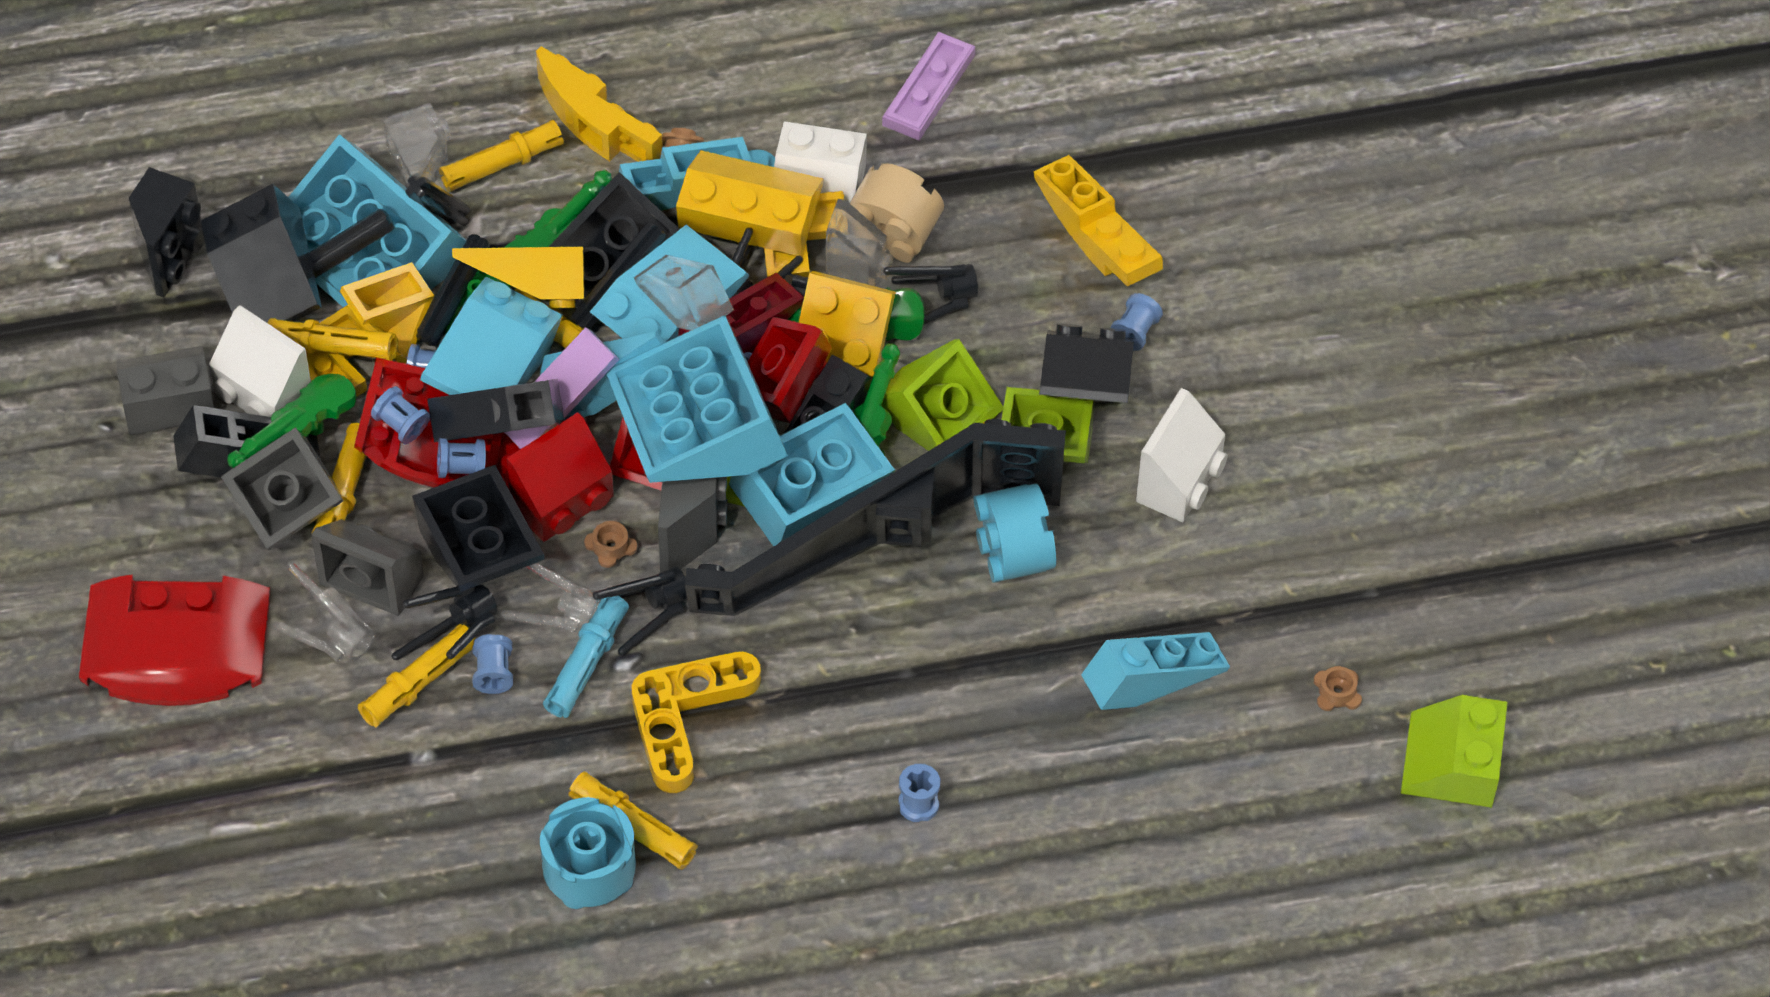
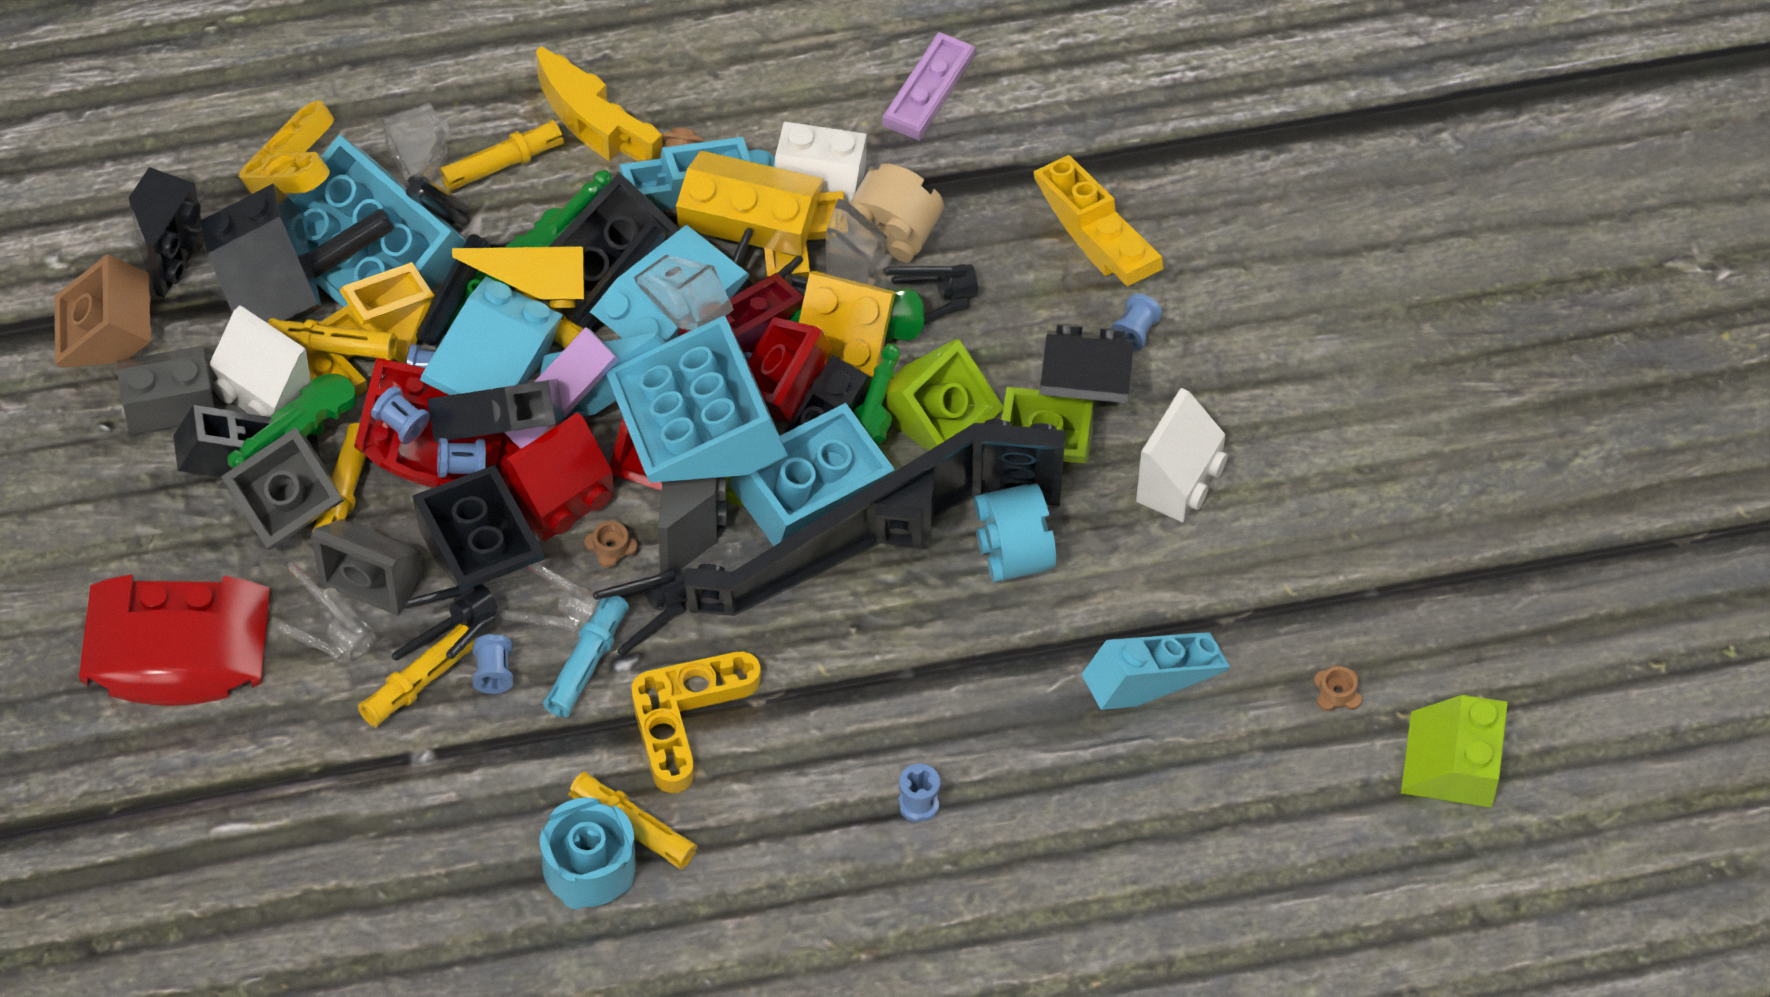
none -> medium nougat slope [54,254,152,368]
none -> yellow beam [239,100,334,194]

